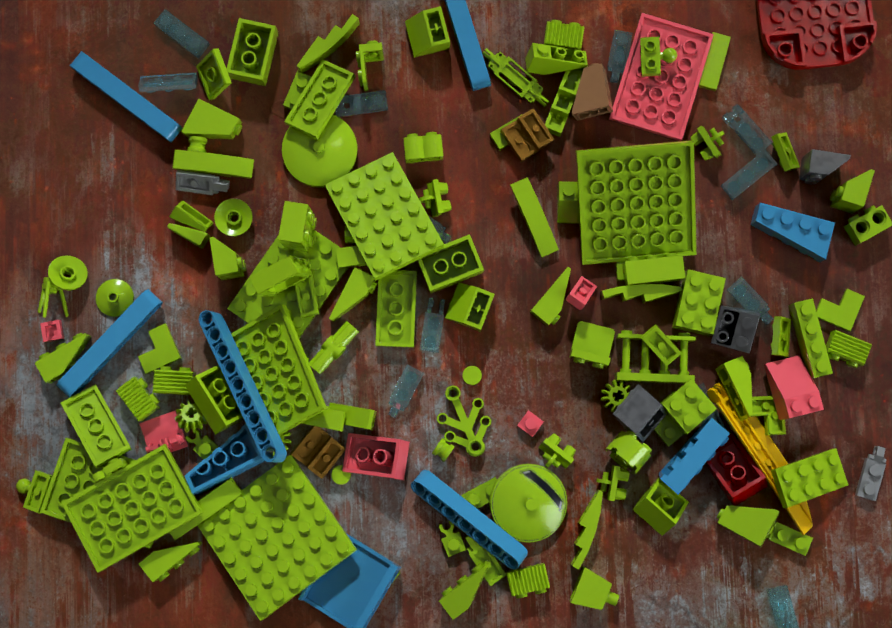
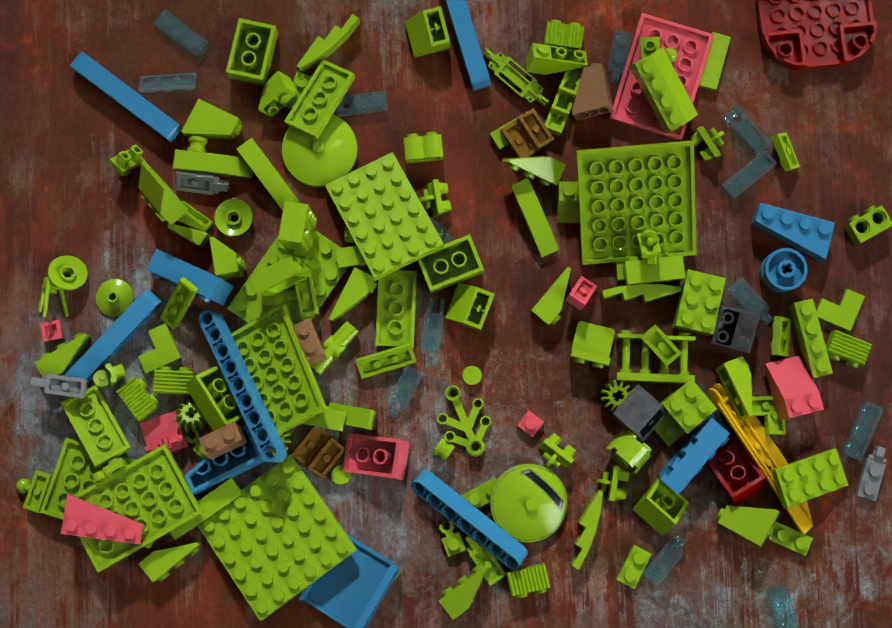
lime tile [196,48,232,100] -> none
lime bracket [356,41,384,91] -> none
lime torso [569,566,619,610] -> none
flat silver slope [799,149,851,184] -> none
lime slope [830,169,875,214] -> none
none -> light grey hinge [30,374,88,398]
none -> coral wing [61,494,144,544]
none -> lime hips [93,363,126,388]
none -> lime hips [108,145,144,176]
none -> lime slope [138,160,189,225]
none -> dark azure wedge [146,249,234,307]
none -> lime tile [160,277,198,330]
none -> medium nougat brick [198,421,247,460]
none -> lime slope [237,138,299,211]
none -> lime slope [258,71,297,117]
none -> medium nougat brick [293,319,327,366]
none -> lime plate [356,343,417,379]
none -> lime slope [502,156,566,187]
none -> lime plate [616,544,652,589]
none -> lime slope [629,47,698,133]
none -> lime hips [637,230,662,265]
none -> clear light blue hinge [642,536,687,587]
none -> dark azure wheel [759,248,808,293]
none -> clear light blue plate [841,401,884,462]

